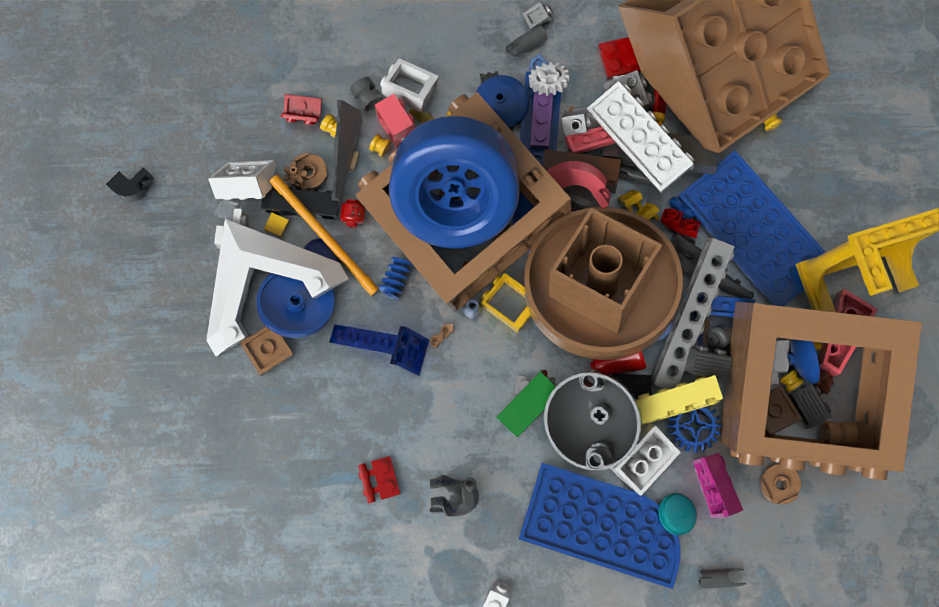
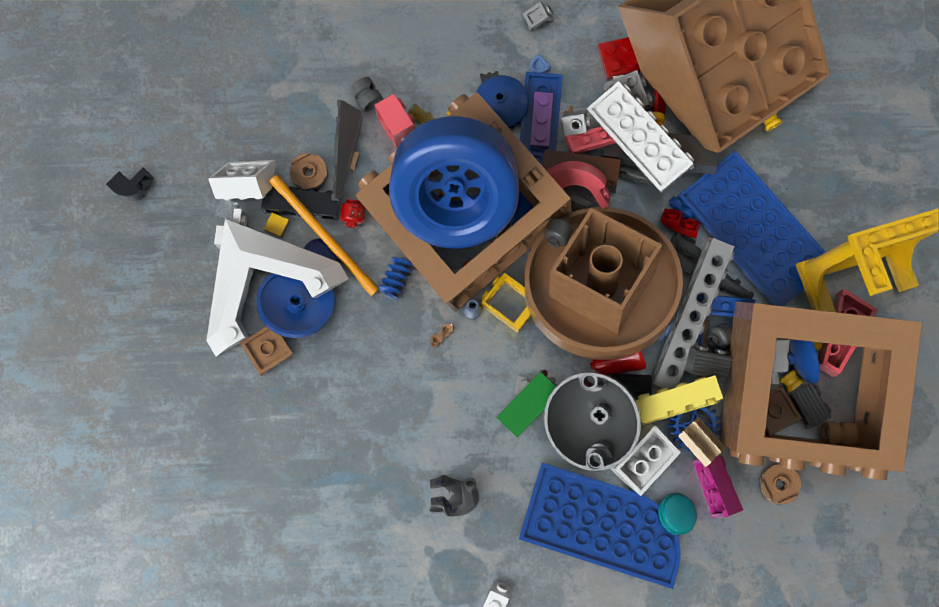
bracket [281,94,323,125] -> none
medium nougat plant [283,162,308,186] -> none
yellow wheel [320,113,337,138] -> none
clear blue bracket [329,324,429,376] -> none
red plate [358,456,401,504] -> none
yellow wheel [369,134,391,157] -> none
white window [380,58,439,112] -> none
dark grey piece [506,25,548,57] -> none
white gear [529,62,570,96] -> none
yellow tile [617,189,643,212] -> none
yellow tile [635,203,660,221] -> none
dark grey piece [698,568,746,589] -> none
copper plant [813,370,834,395] -> none
none -> dark grey head [544,217,573,247]
none -> tan slope [678,417,725,467]

